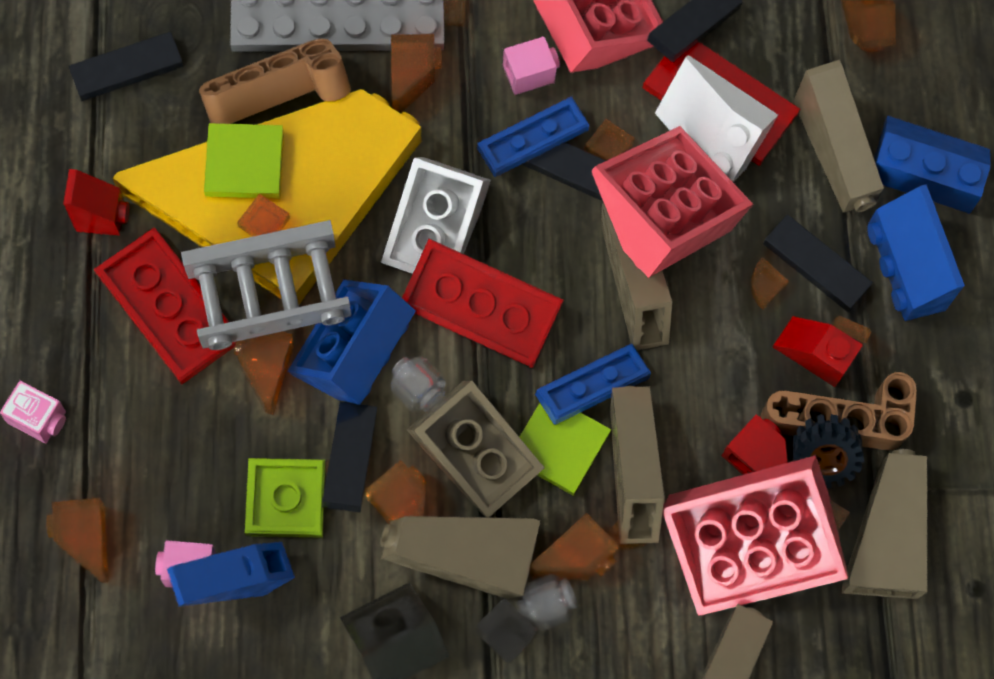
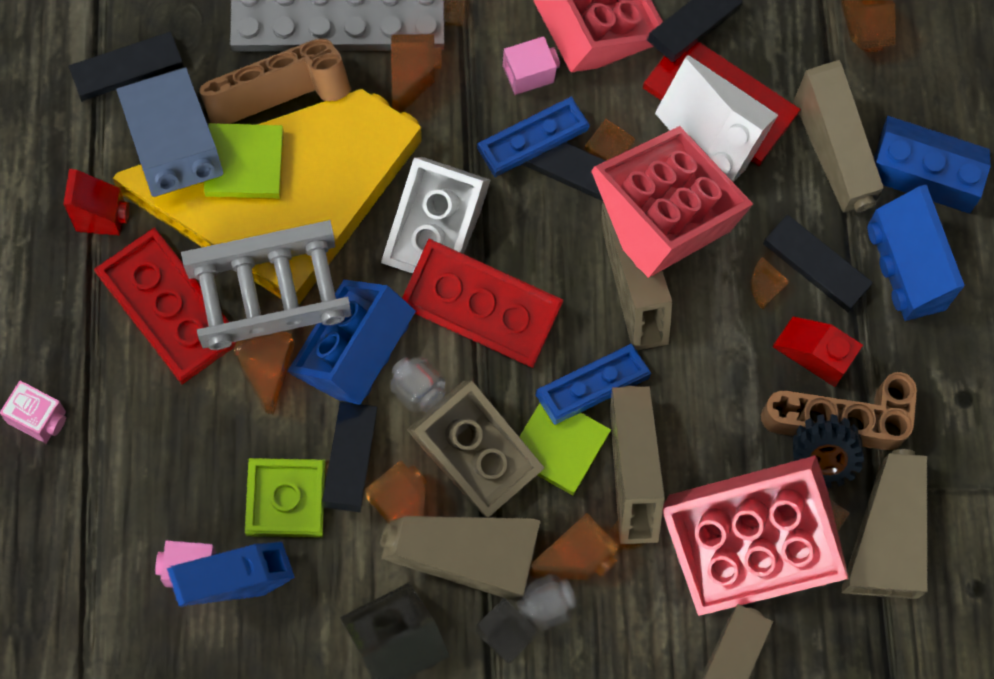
clear orange slope [46,498,109,583] -> none
clear orange tile [237,194,290,236] -> none
red slope [722,414,787,475] -> none
clear orange tile [831,315,871,343] -> none
none -> sand blue panel [116,67,223,197]

